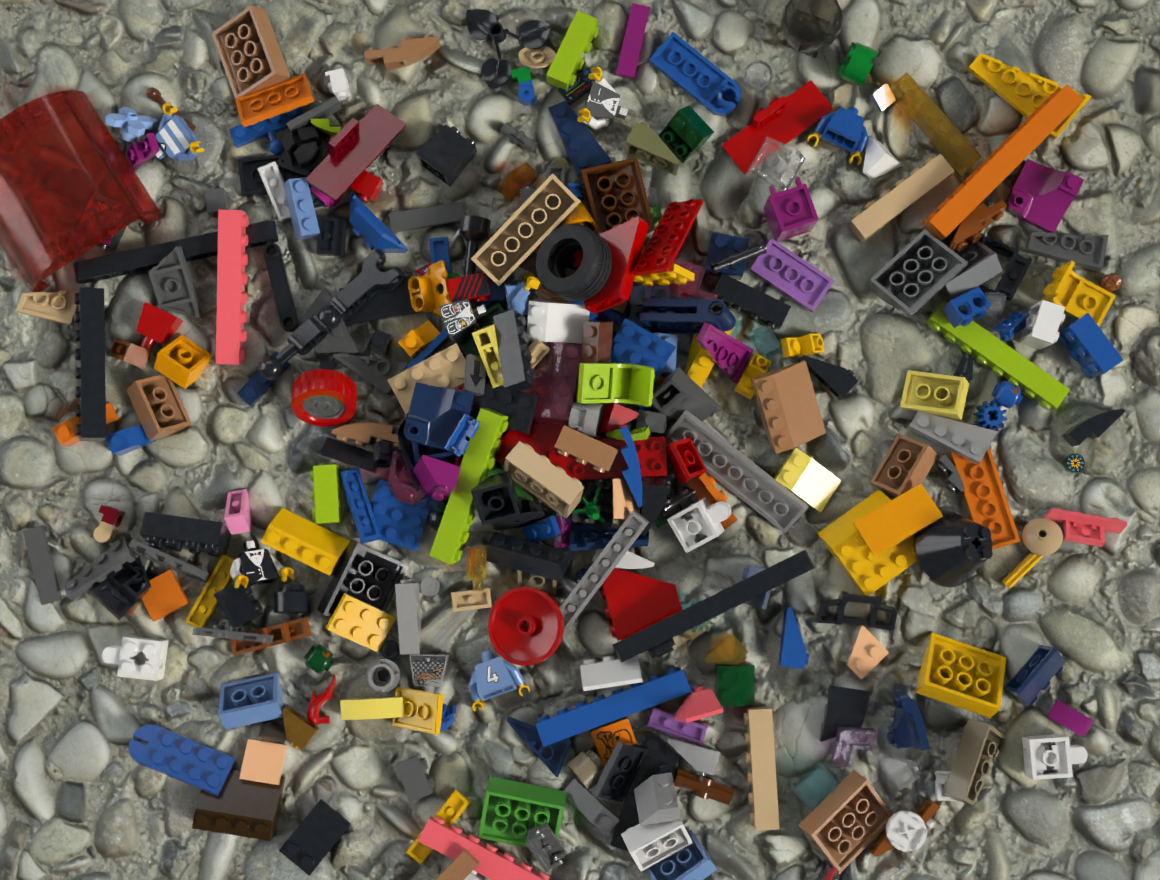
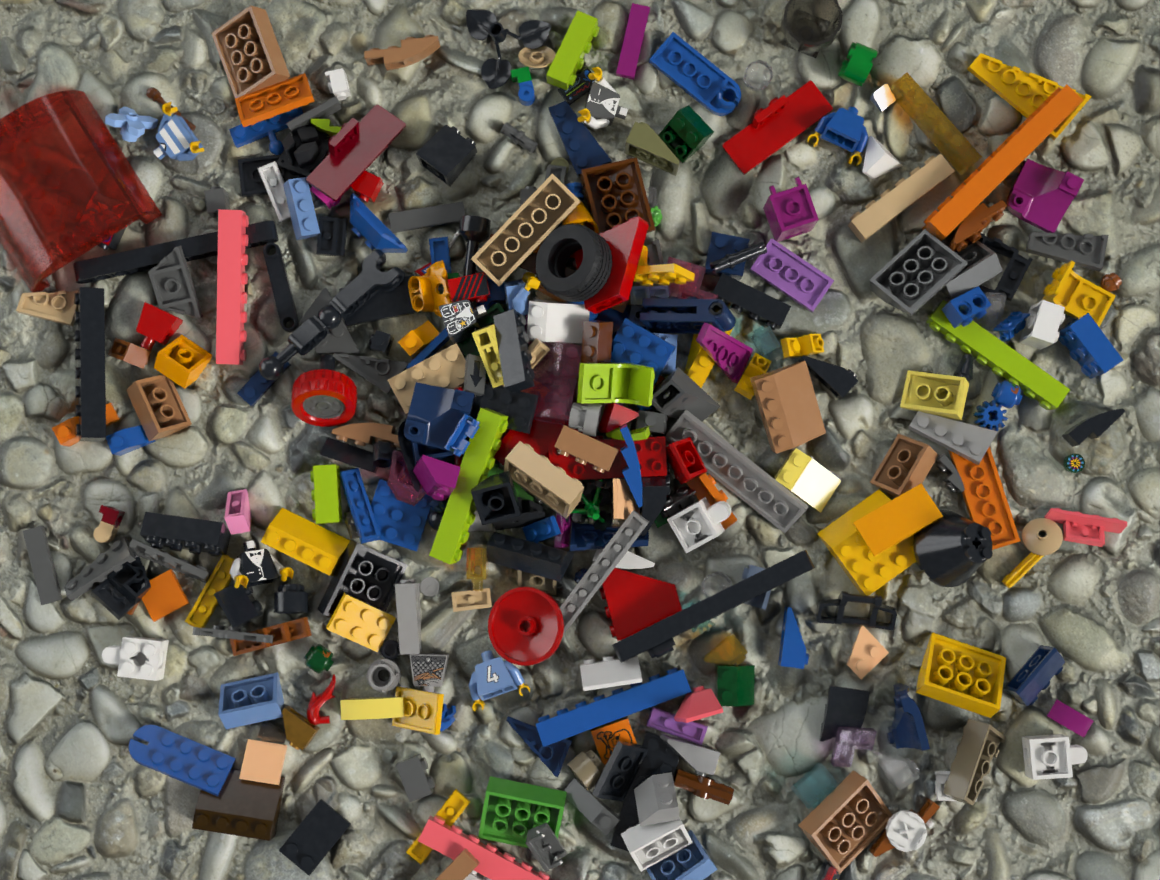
magenta slope [127,133,160,167] -> none
clear orange slope [497,163,540,202] -> none
red bracket [633,199,703,276] -> none
tan brick [743,707,780,831] -> none
clear slope [749,137,806,191] -> none

